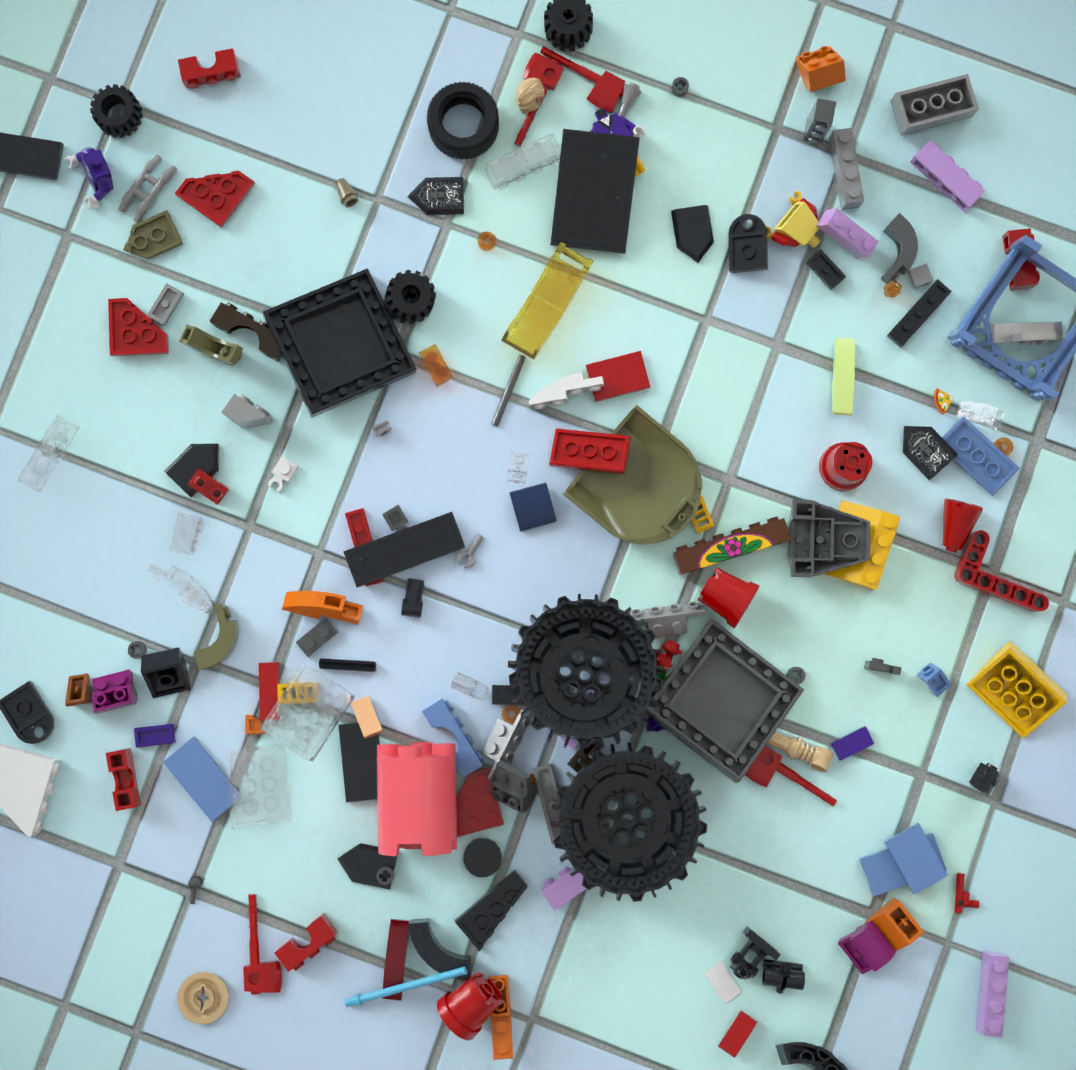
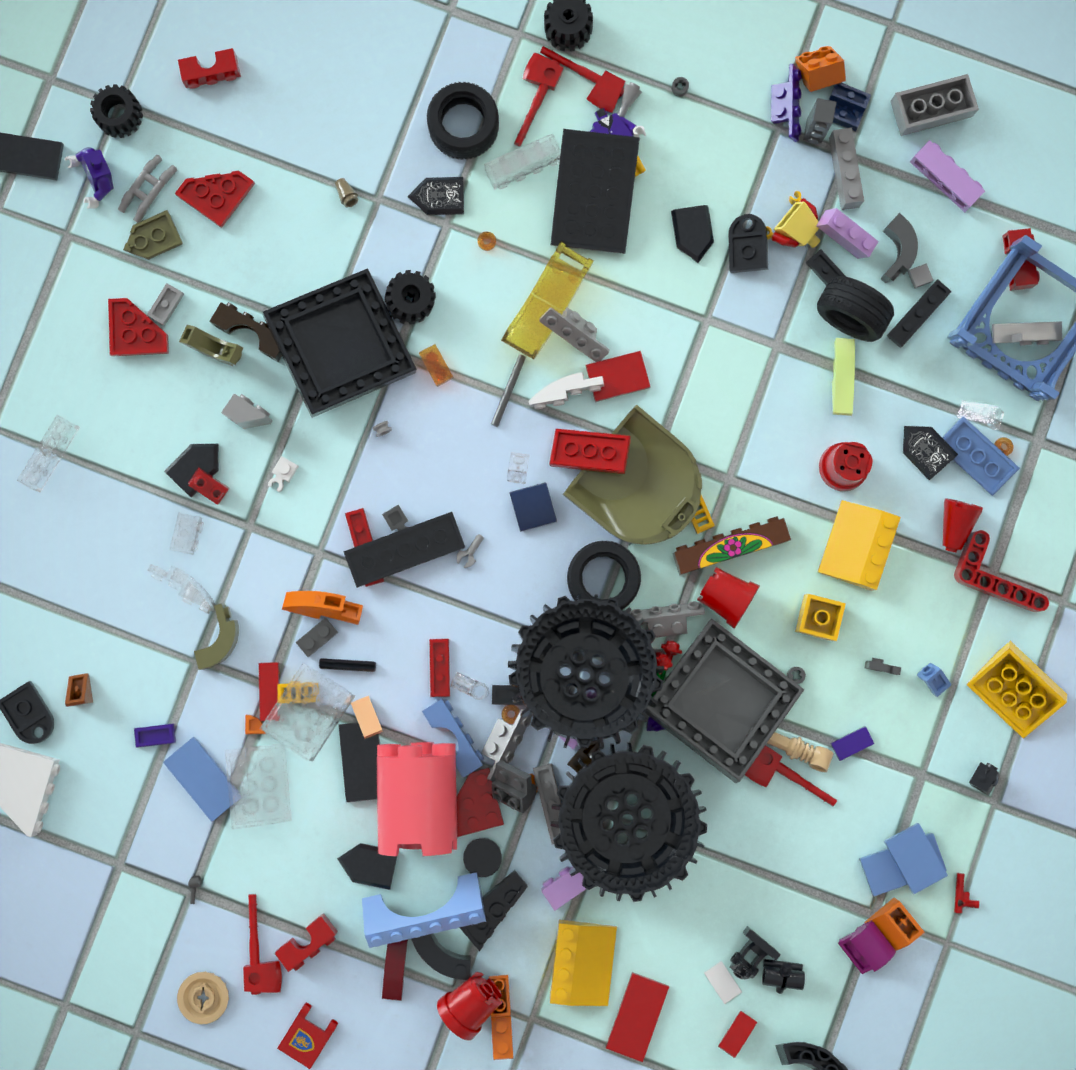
magenta brick [91,669,137,714] -> none
red arch [105,748,141,811] -> none
dark grey bush [128,641,147,659] -> none
black slope [141,647,191,698] -> none
medium azure bar [345,966,467,1007] -> none
dark grey bush [376,866,395,885] -> none
black piece [401,578,424,618] -> none
tan hair [515,78,545,115] -> none
dark grey wedge [789,500,870,578] -> none
clear orange plate [883,280,902,298] -> none
tile [933,388,954,415] -> none
lavender brick [976,951,1009,1038] -> none
none -> red flag [277,1002,338,1069]
none -> light blue arch [362,872,486,948]
none -> red tile [429,639,450,697]
none -> light grey bracket [539,307,609,362]
none -> yellow slope [550,919,617,1006]
none -> black tyre [567,541,641,610]
none -> red tile [606,972,669,1062]
none -> bracket [771,64,802,142]
none -> yellow brick [795,594,846,641]
none -> black tyre [817,276,894,342]
none -> dark blue slope [829,82,871,132]

